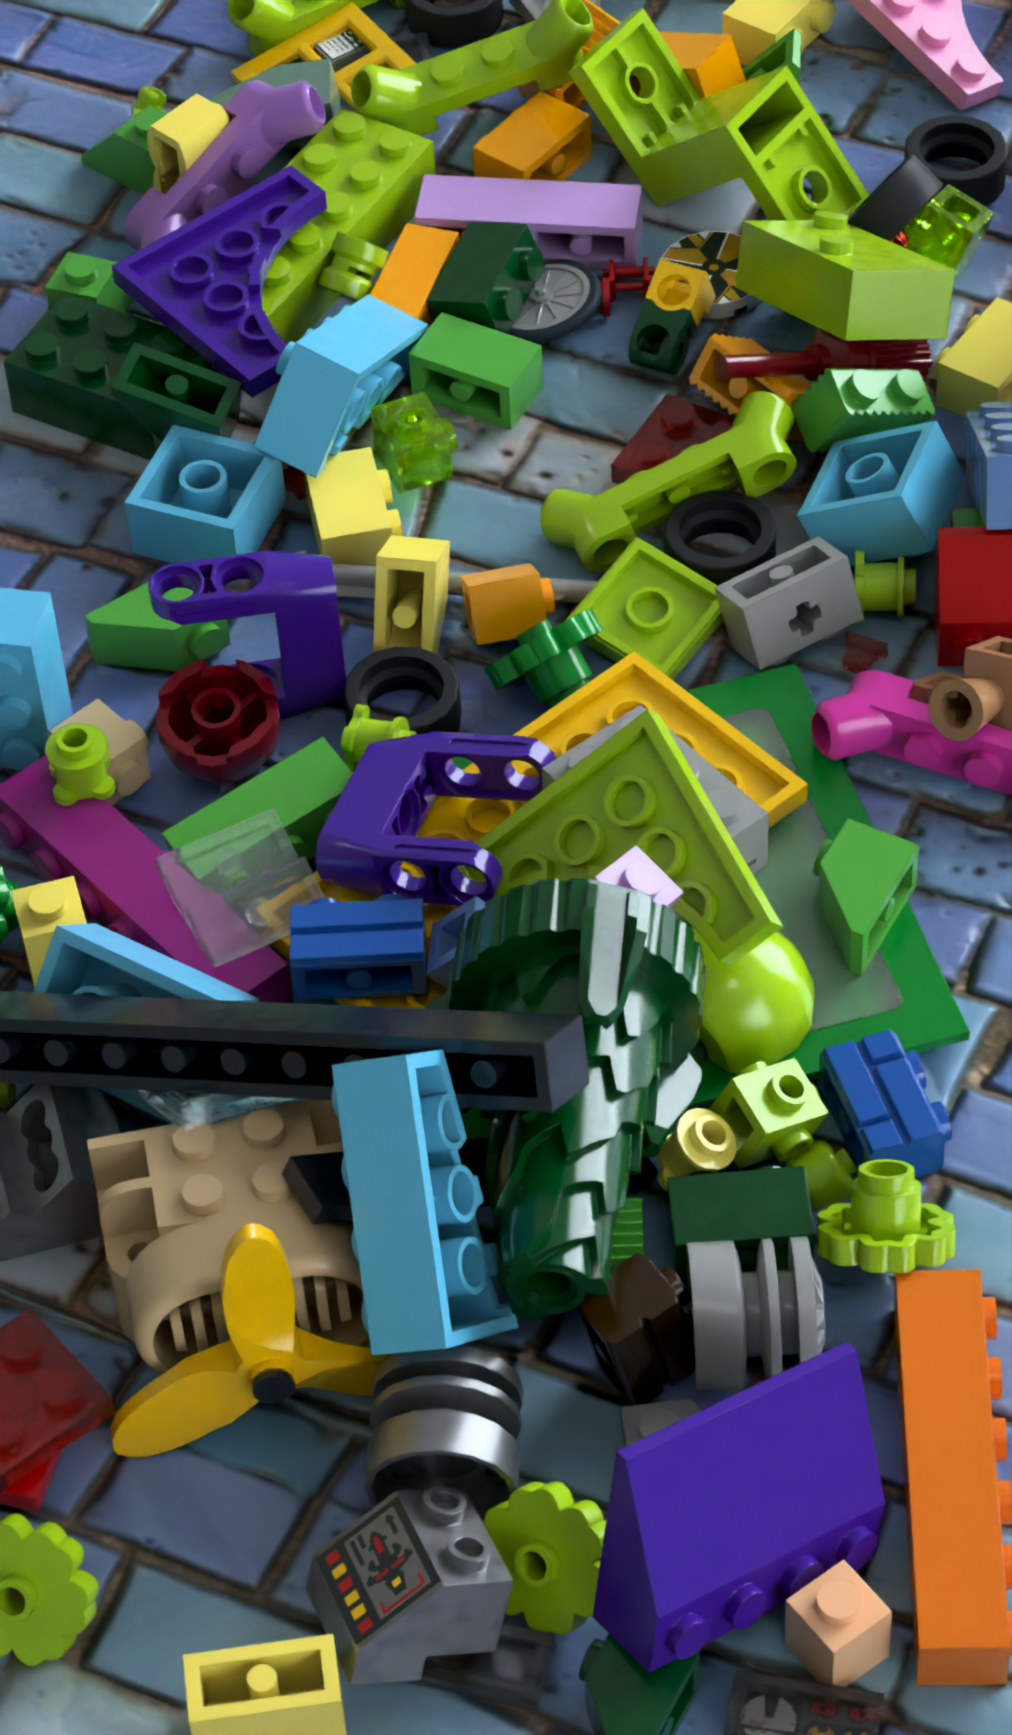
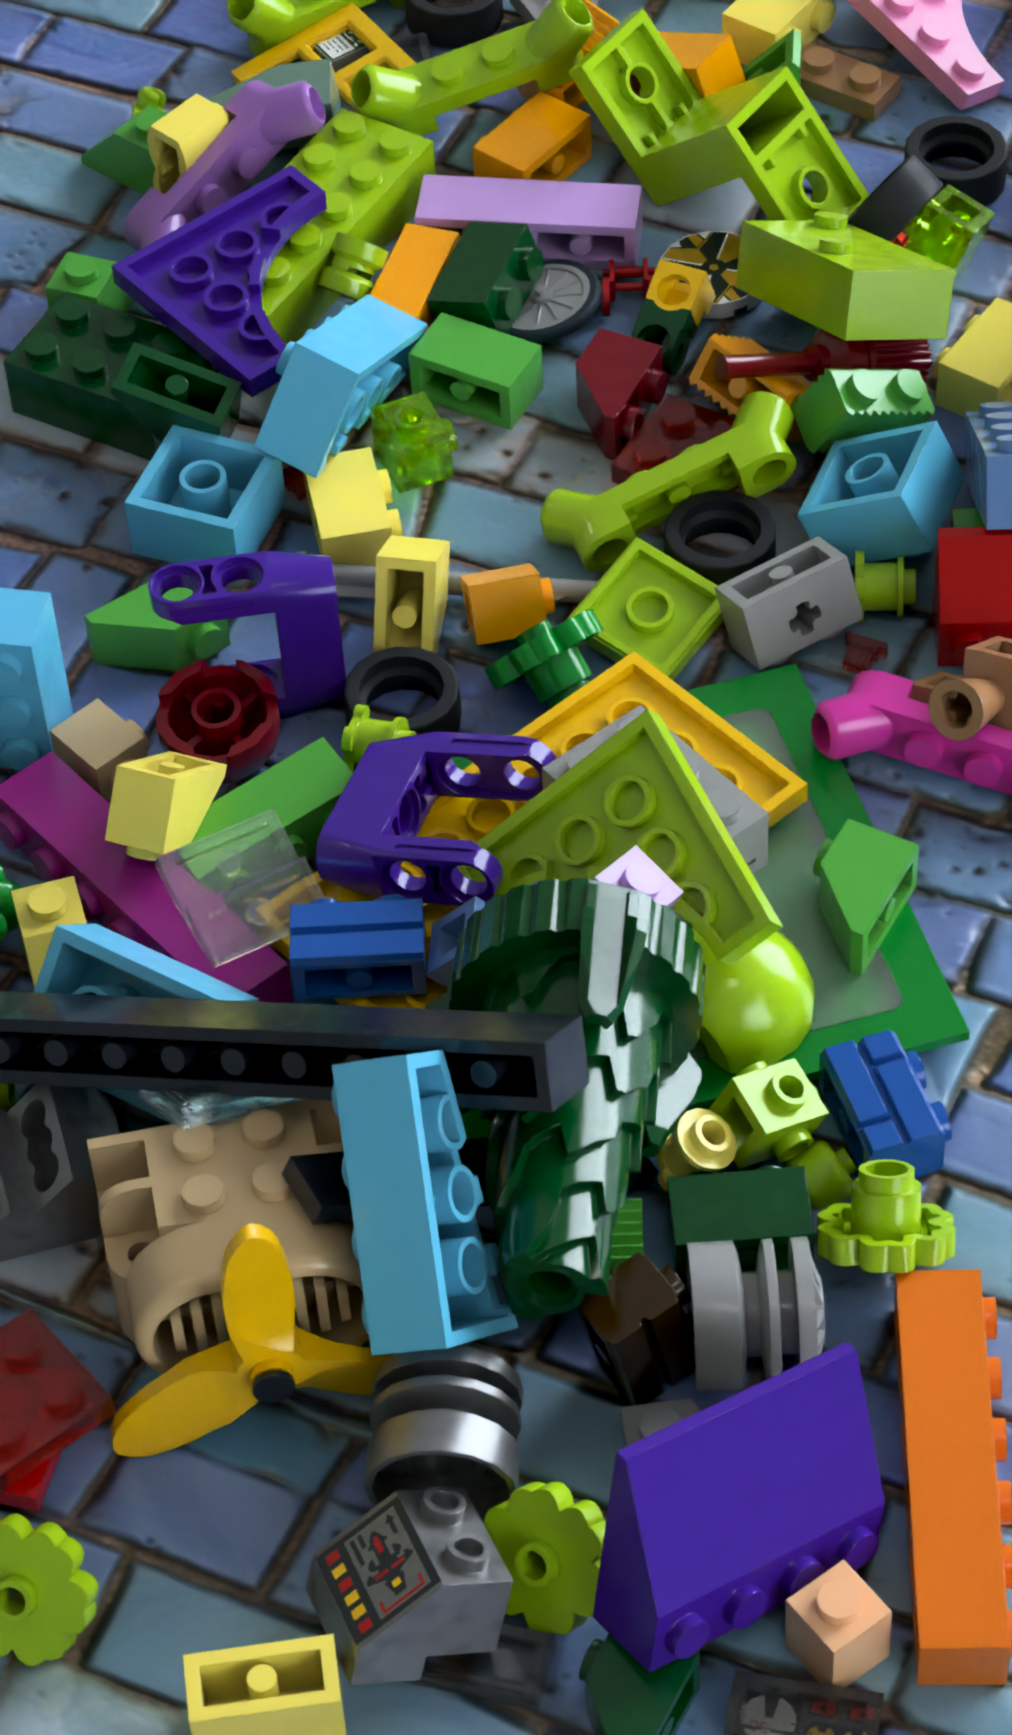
lime brick [45,723,116,806] -> none
none -> light yellow slope [105,751,227,861]
none -> dark red slope [576,328,668,461]
none -> medium nougat plate [801,42,901,122]

